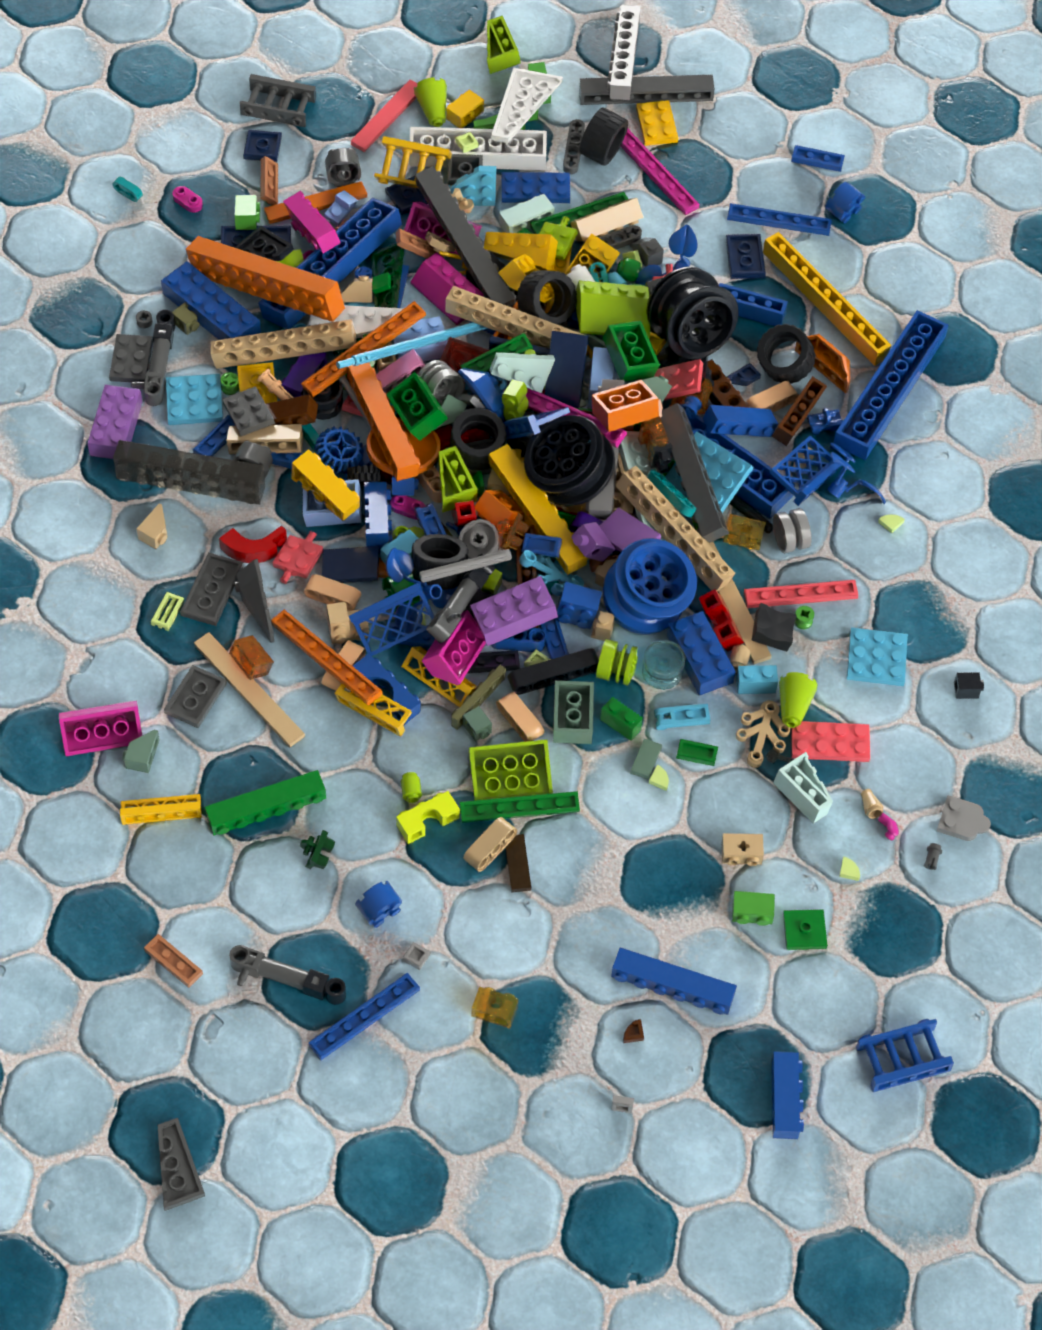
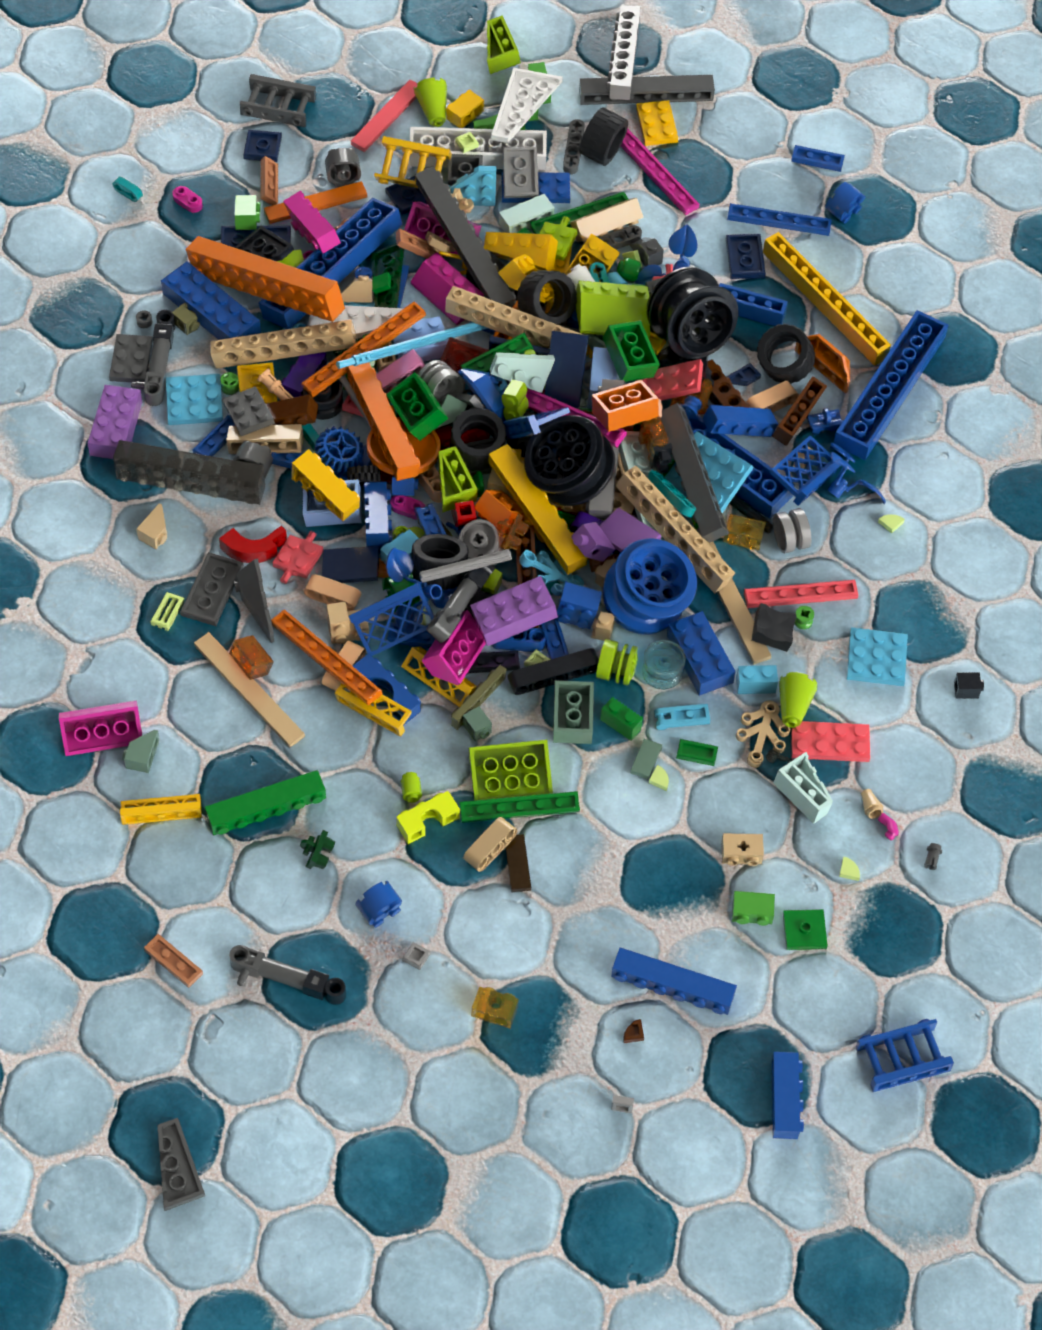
dark grey plate [164,665,227,728] -> none
blue tile [308,973,420,1061] -> none
light blue slope [324,190,358,226] -> none
light nougat beam [496,692,545,742] -> none
blue tile [522,533,562,558] -> none
sand green slope [628,375,672,403] -> none
red arch [699,589,744,652] -> none
tan brick [729,645,751,674] -> none
light grey plate [937,795,991,841] -> none
none -> light grey tile [503,146,539,198]

